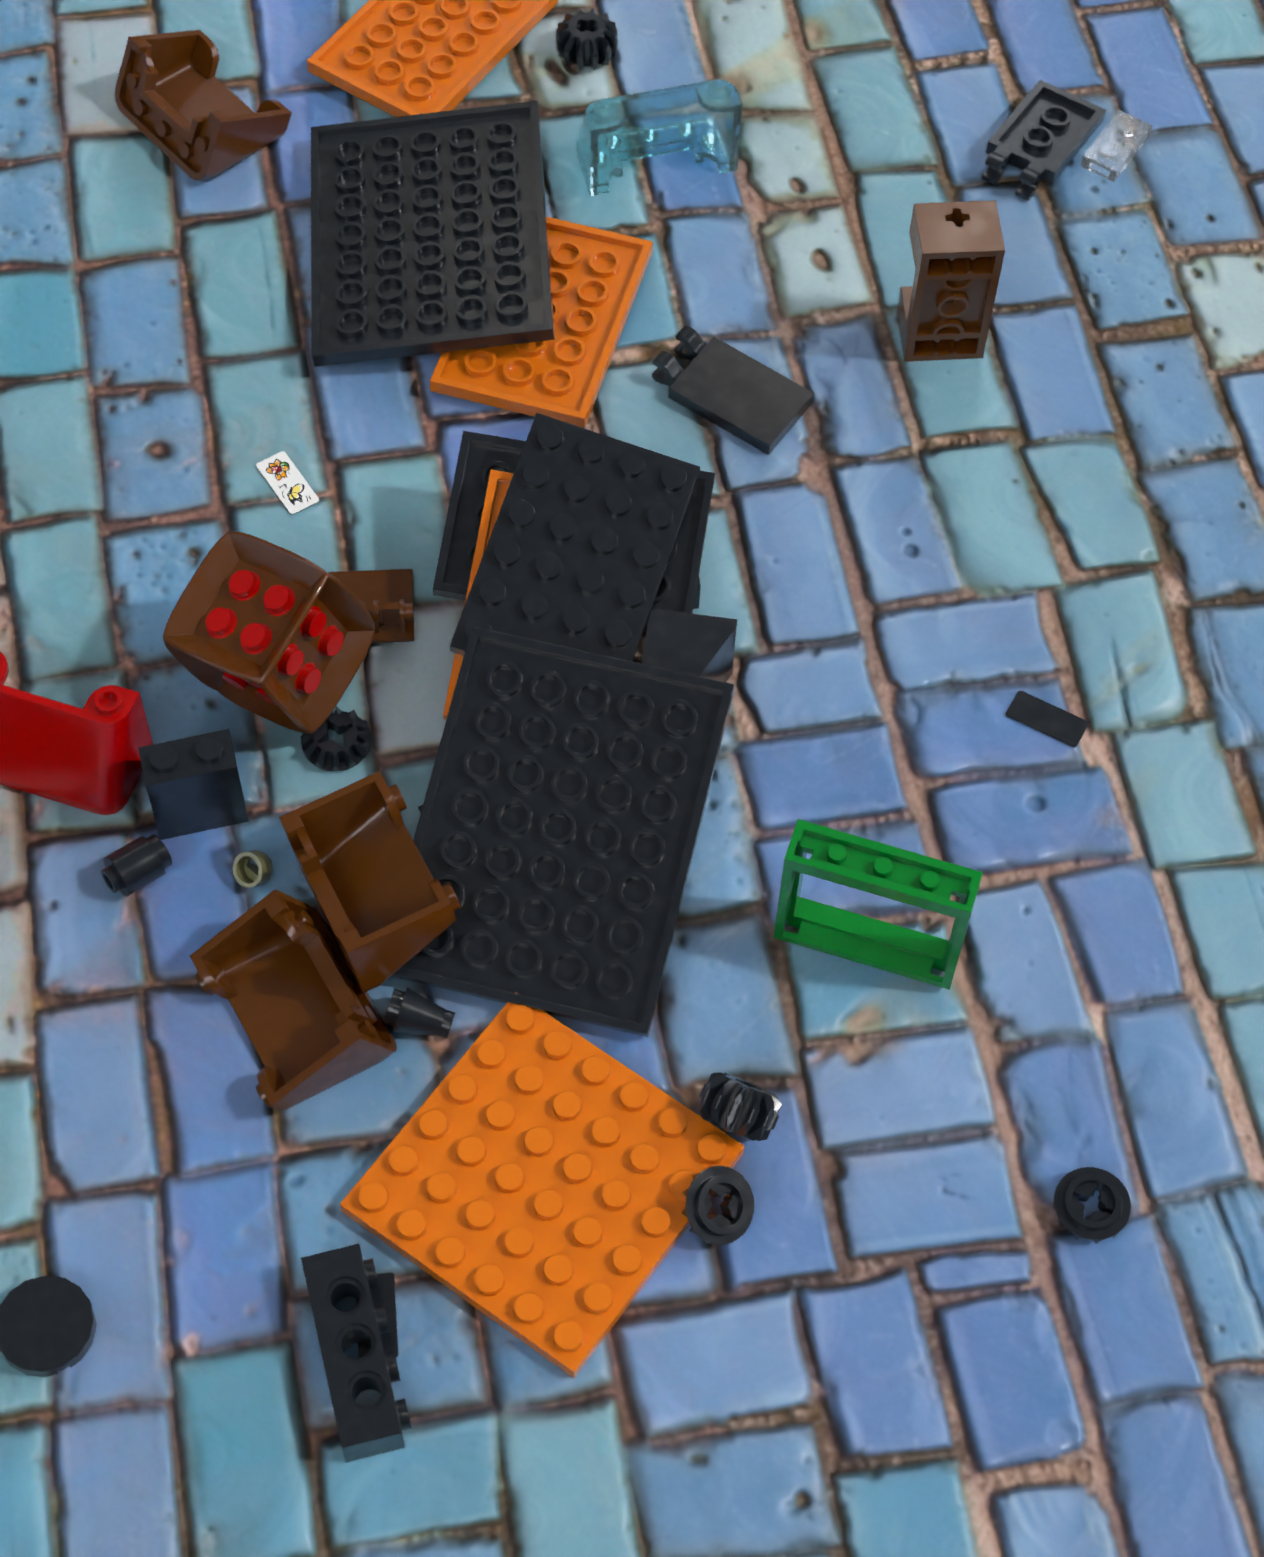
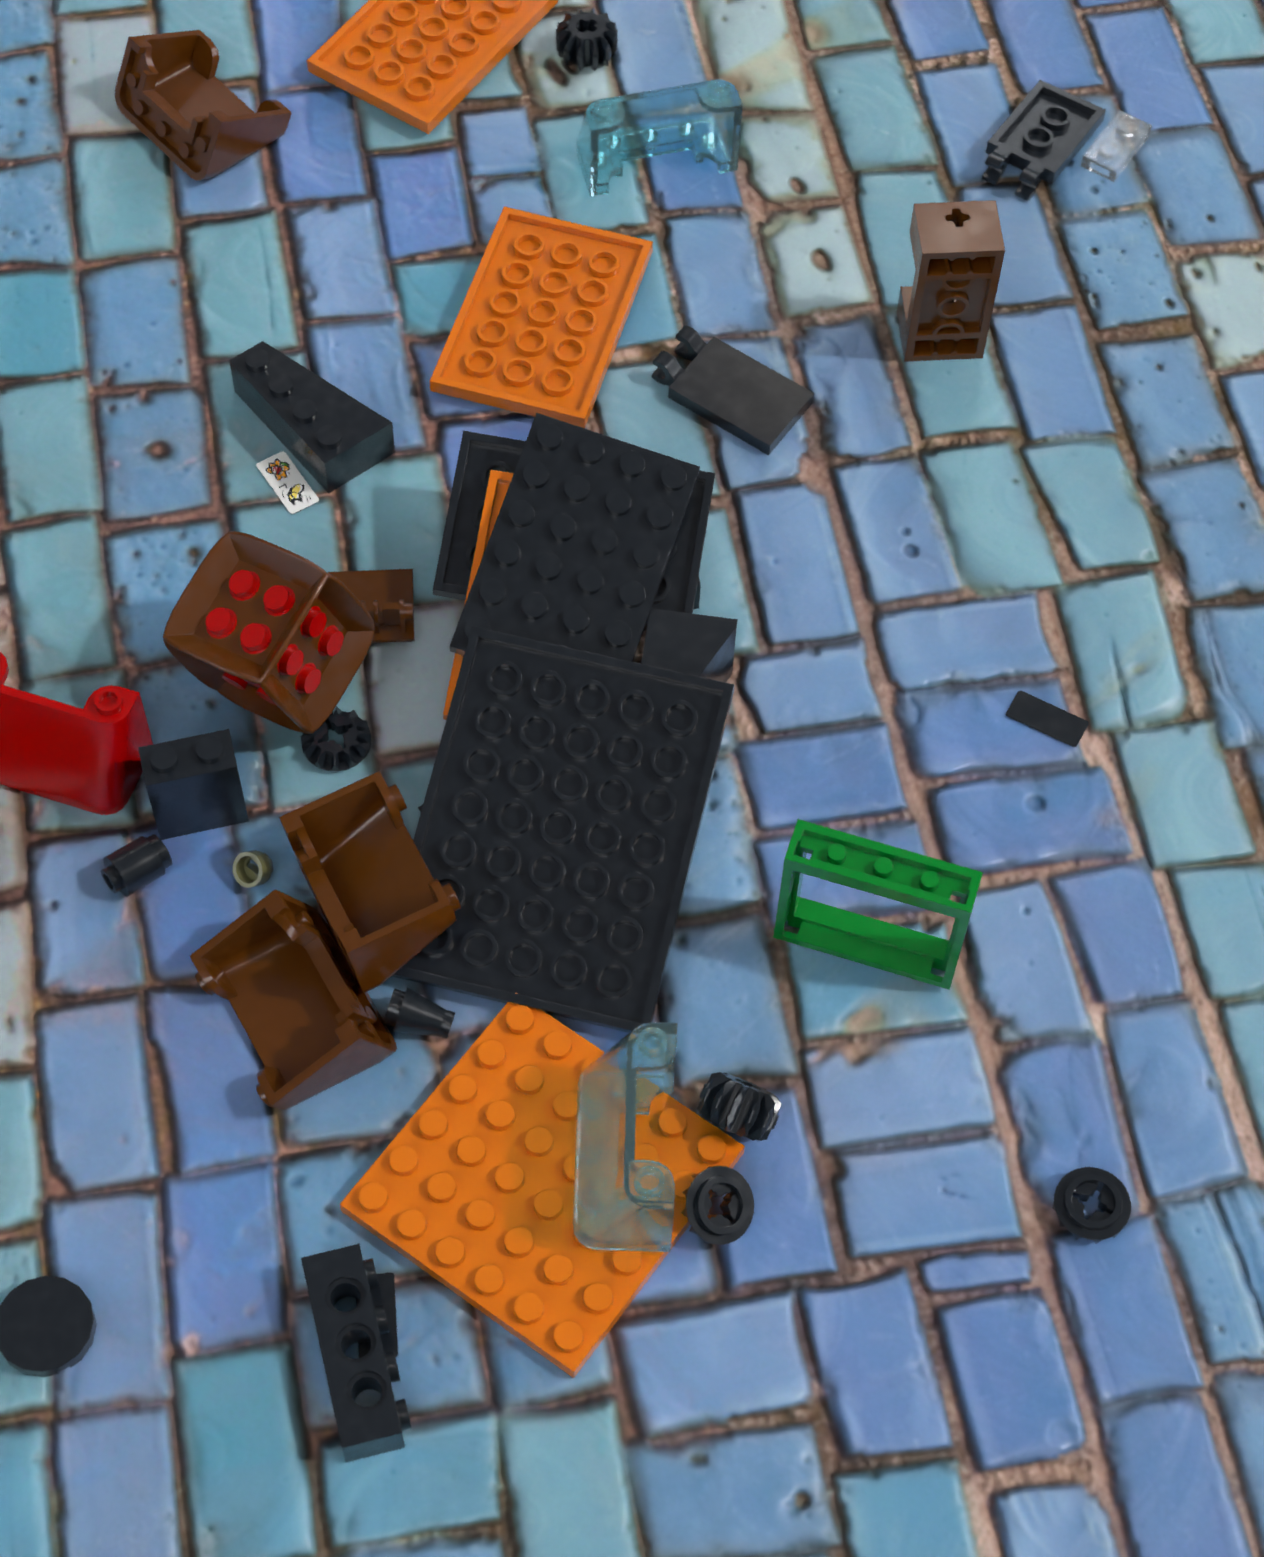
black plate [311,101,555,367] -> none
none -> black wedge [229,341,395,493]
none -> clear light blue windscreen [573,1022,677,1252]

